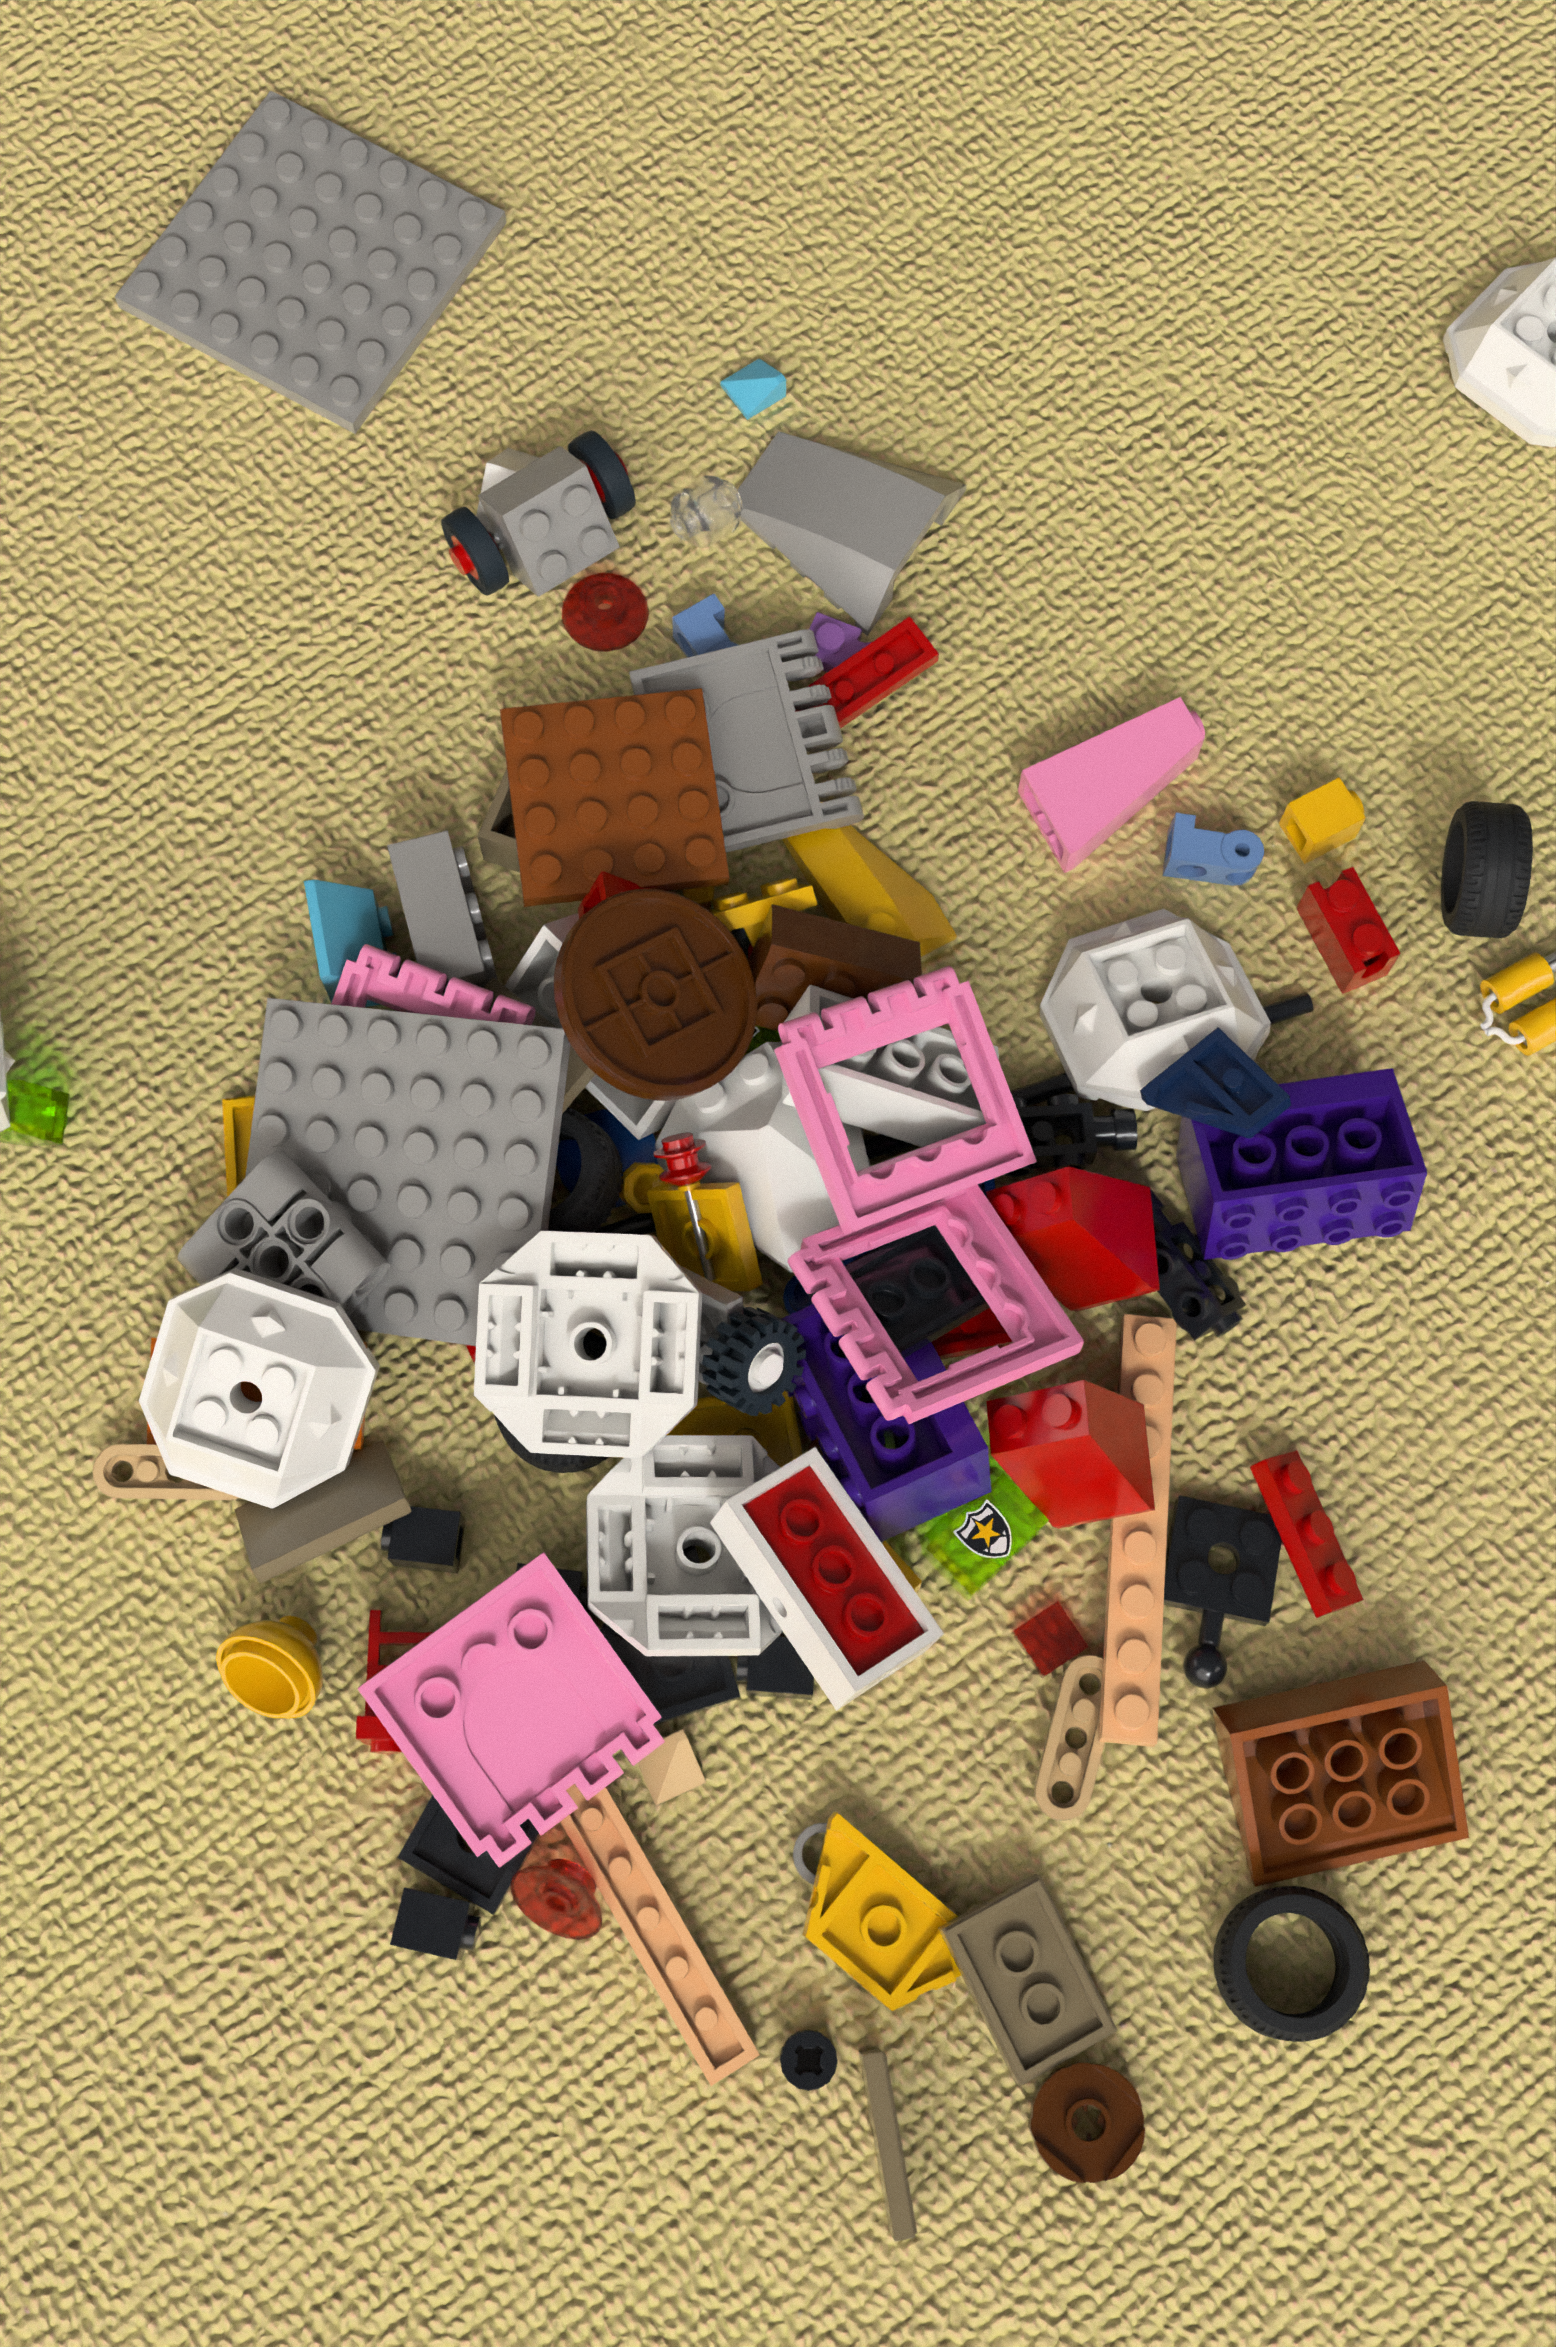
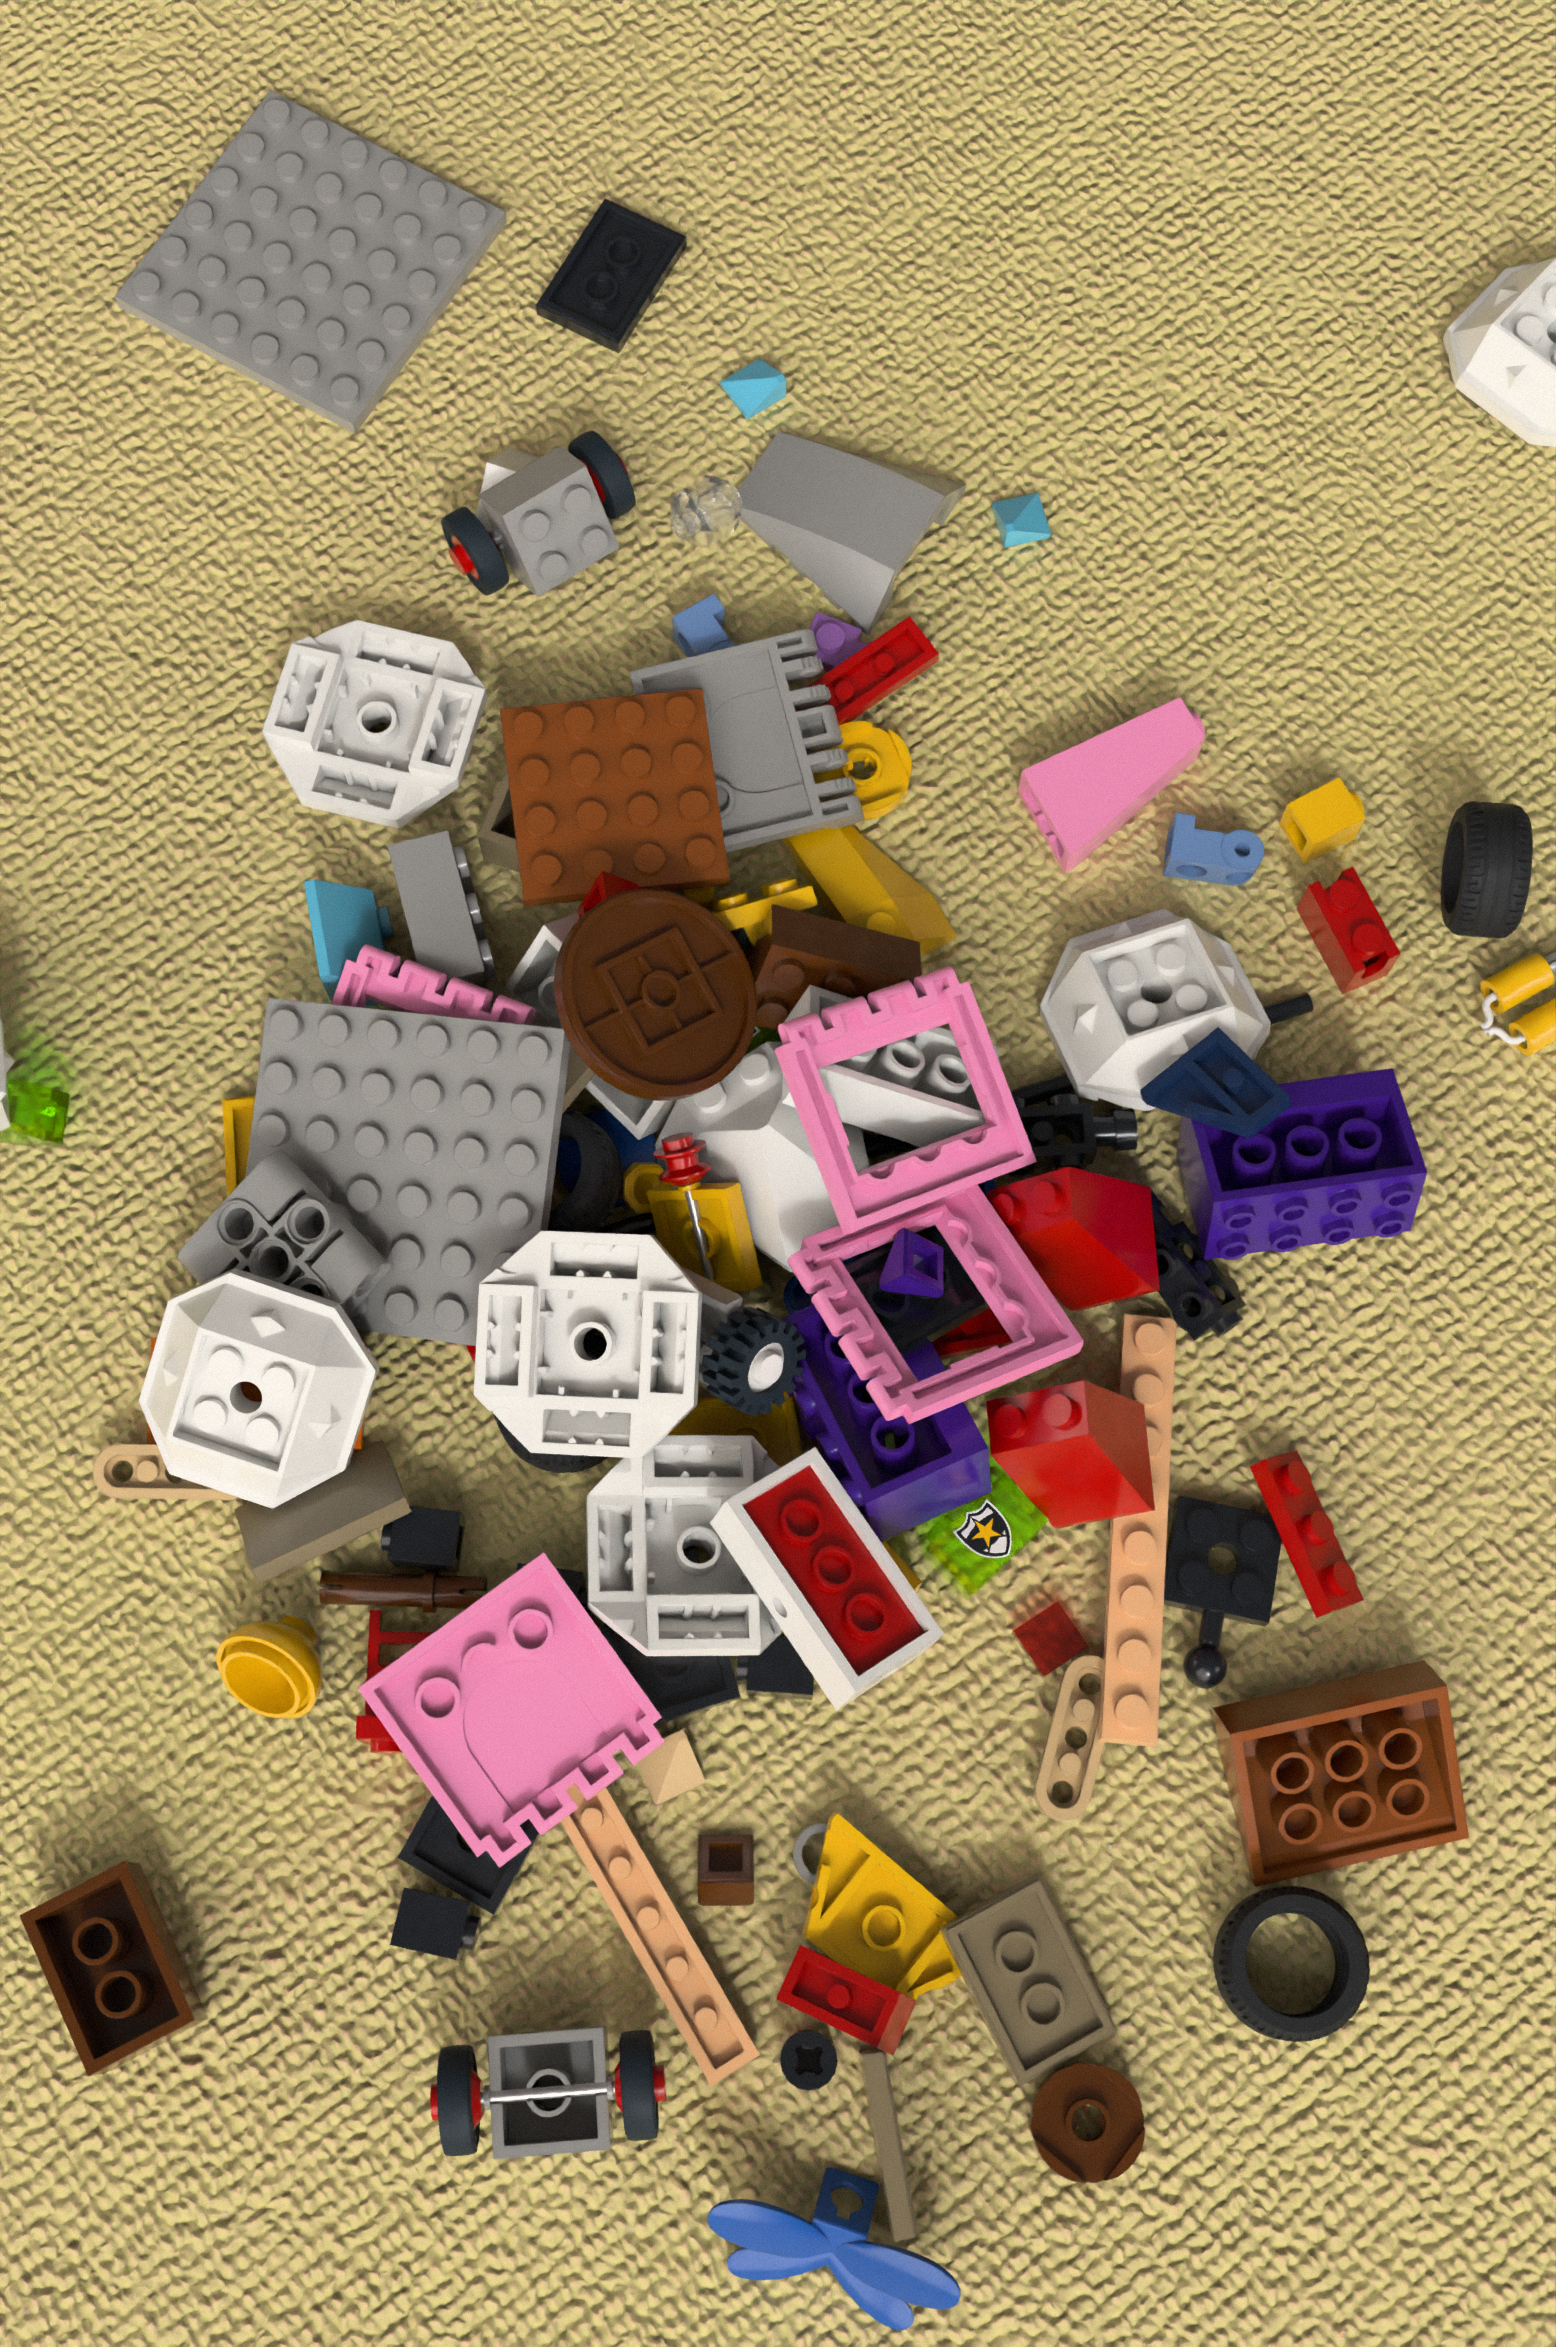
clear red piece [510,1859,602,1940] -> none
clear red piece [561,573,649,652] -> none
none -> reddish brown brick [19,1861,208,2076]
none -> white piece [262,620,487,829]
none -> reddish brown pin [319,1569,488,1613]
none -> brick [430,2026,667,2160]
none -> black tile [536,199,687,353]
none -> reddish brown slope [698,1835,754,1906]
none -> blue piece [707,2167,961,2330]
none -> red panel [776,1945,916,2055]
none -> yellow plate [812,721,912,820]
none -> dark purple slope [879,1228,943,1298]
none -> medium azure slope [991,493,1051,548]

